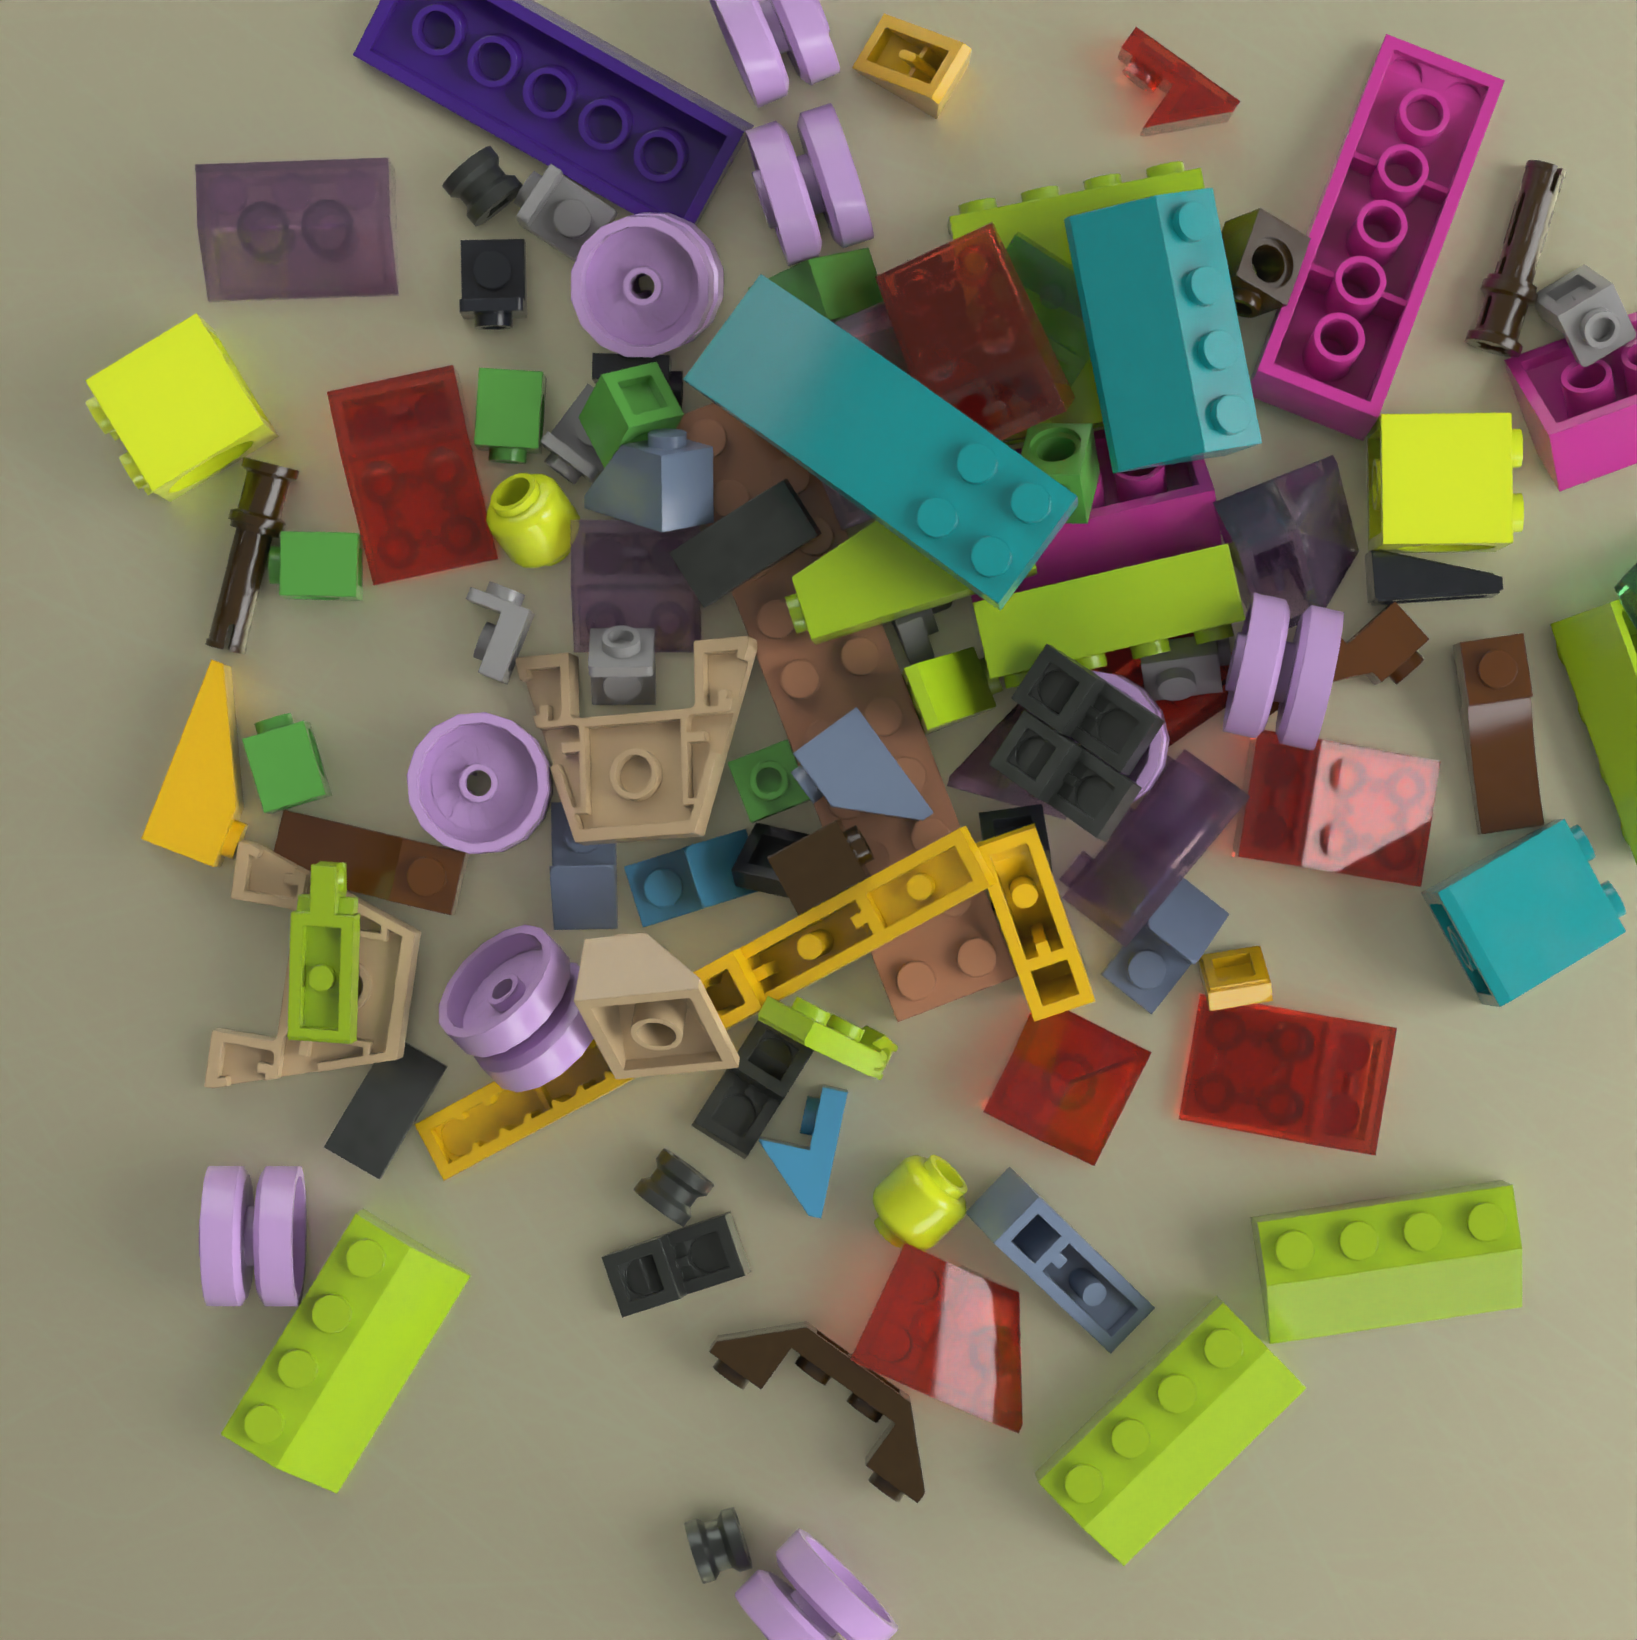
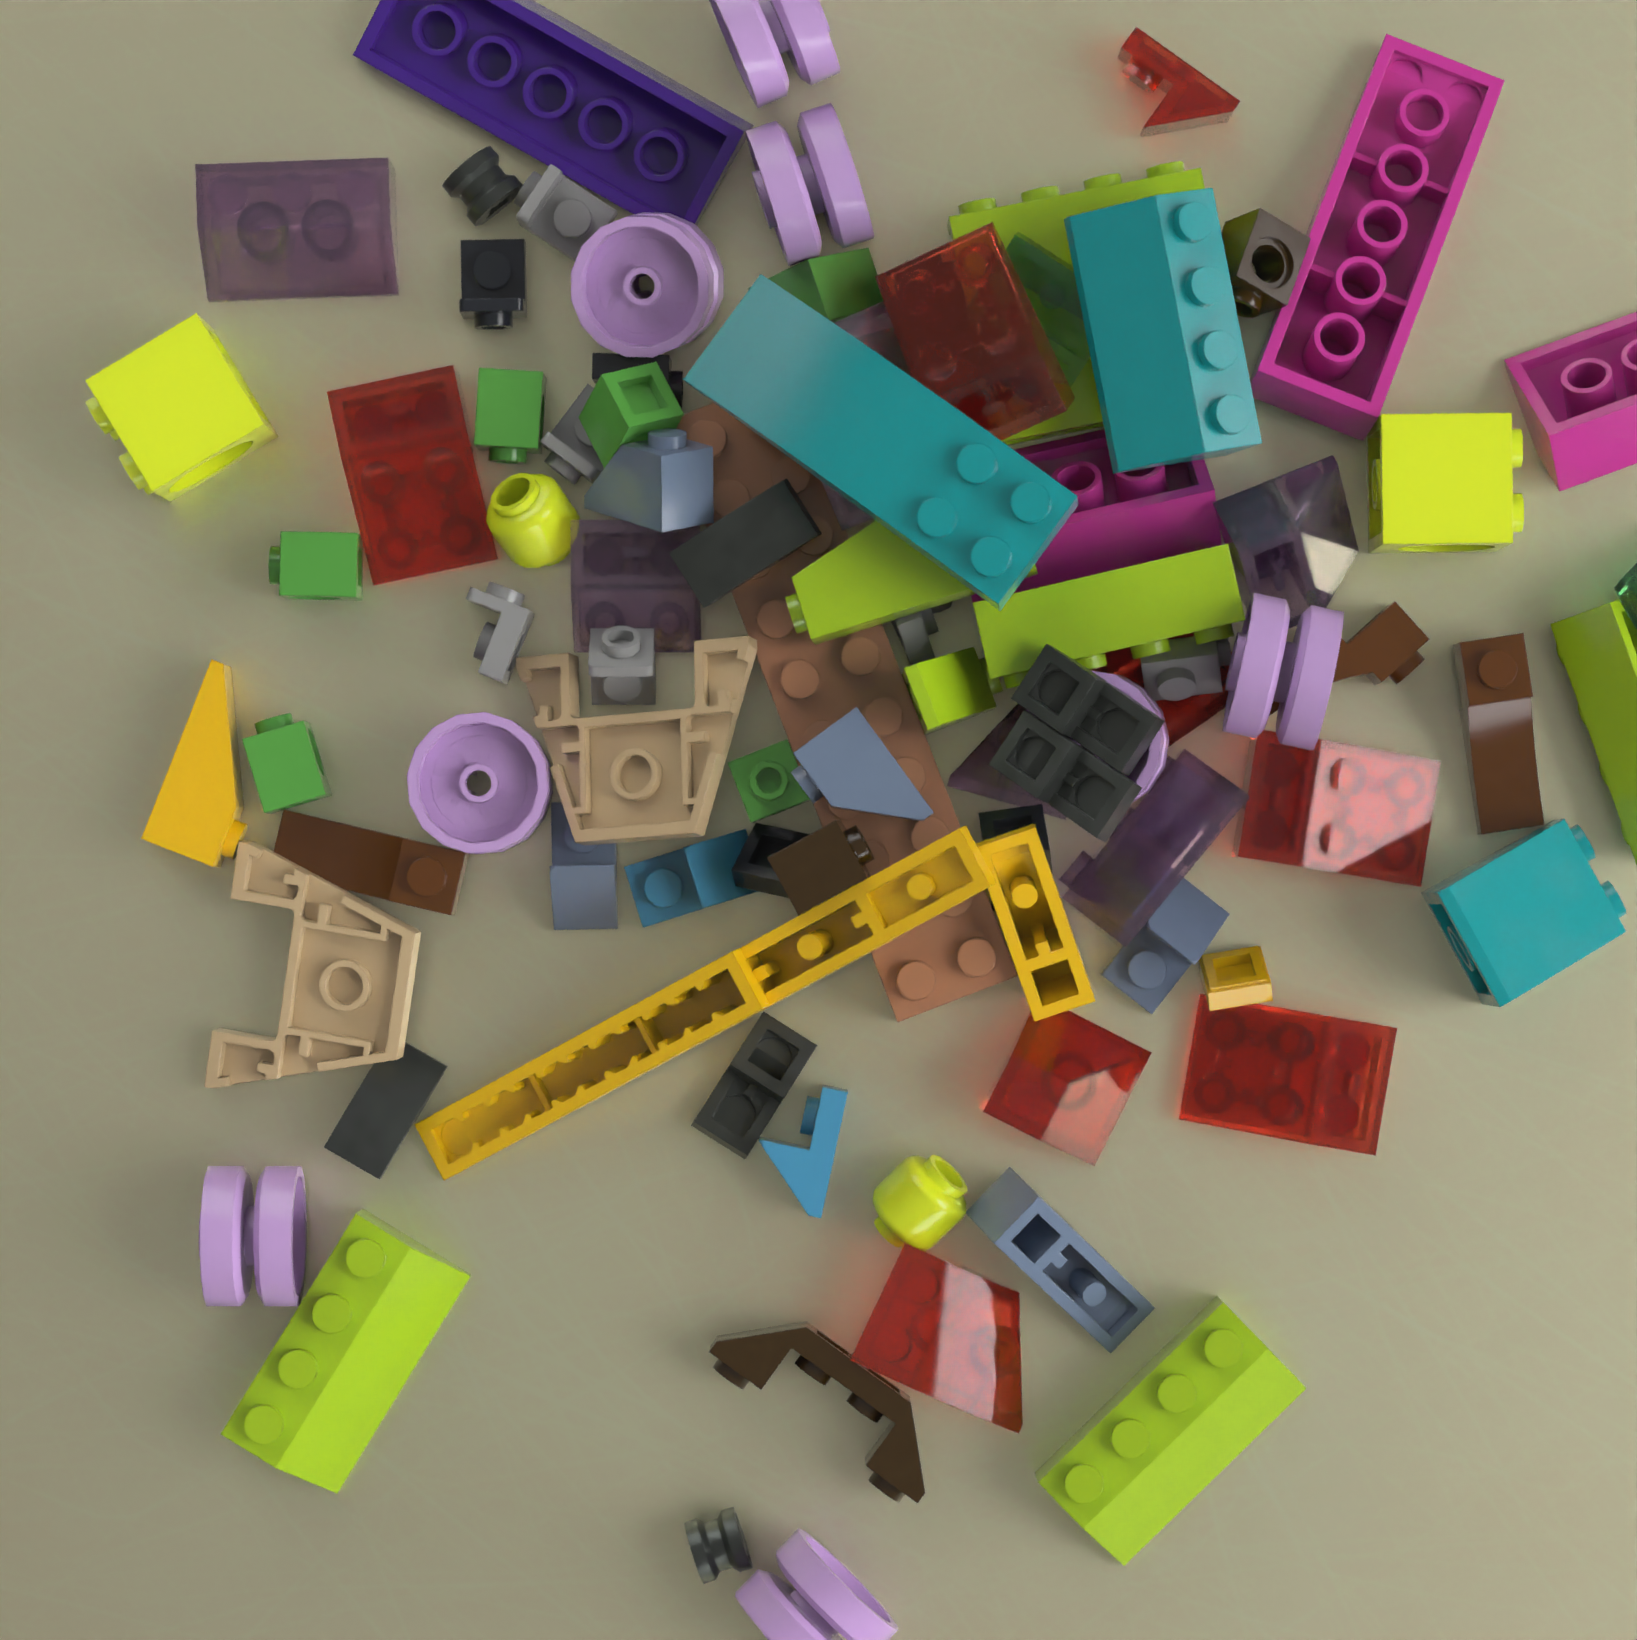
dark brown pin [205,457,299,654] -> none
lime hinge [287,861,360,1044] -> none
lavender wheel [439,925,594,1092] -> none
tan slope [574,933,740,1079] -> none
pearl dark grey slope [602,1211,751,1318] -> none
pearl dark grey wheel [633,1148,714,1227] -> none
lime hinge [758,996,898,1080] -> none
yellow slope [852,13,972,119] -> none
bright green brick [1021,423,1100,524] -> none
lime slope [1250,1180,1522,1344] -> none
black slope [1365,550,1503,606] -> none
dark brown pin [1465,160,1567,357] -> none
light grey bracket [1534,264,1636,367] -> none

